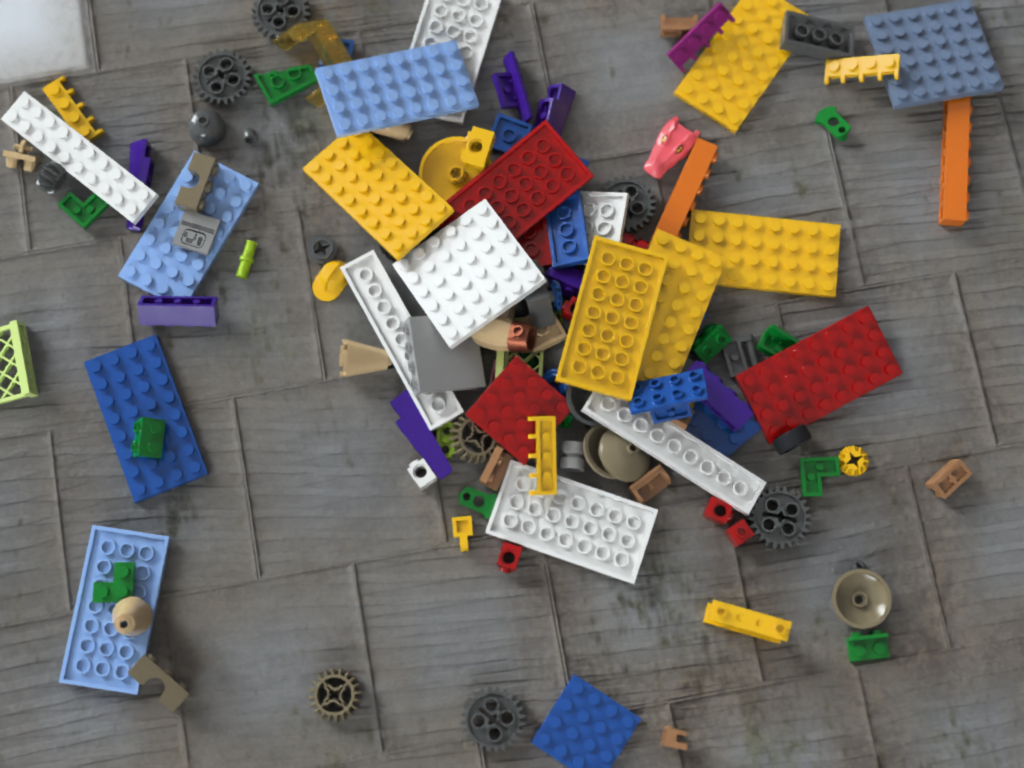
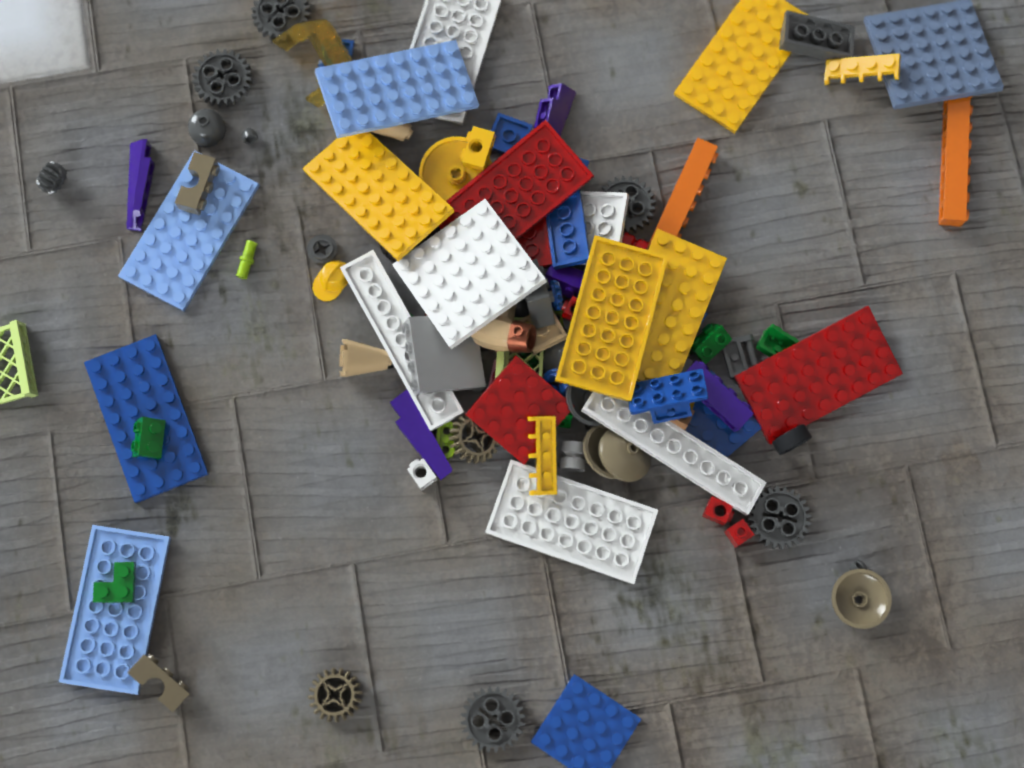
white plate [1,91,159,225] -> none
tan hips [3,140,43,172] -> none
yellow hinge [42,76,105,142] -> none
green plate [57,191,110,230] -> none
tan cone [112,596,153,637] -> none
brick [137,296,219,327] -> none
light grey tile [172,209,222,257] -> none
green wing [253,64,318,107] -> none
yellow plate [452,516,473,552] -> none
green piece [458,486,497,520] -> none
medium nougat bracket [479,446,514,491] -> none
dark purple bracket [492,51,533,123] -> none
red brick [497,542,523,574] -> none
medium nougat hinge [628,464,672,504] -> none
coral animal [643,116,701,180] -> none
medium nougat hinge [660,14,698,37] -> none
medium nougat hinge [661,725,687,750] -> none
magenta hinge [666,2,736,73] -> none
yellow plate [688,209,841,298] -> none
yellow fence [703,599,792,644] -> none
green plate [799,456,840,498] -> none
green piece [815,106,851,141] -> none
yellow gear [838,445,869,476] -> none
green bracket [846,630,890,662] -> none
medium nougat hinge [924,459,973,499] -> none

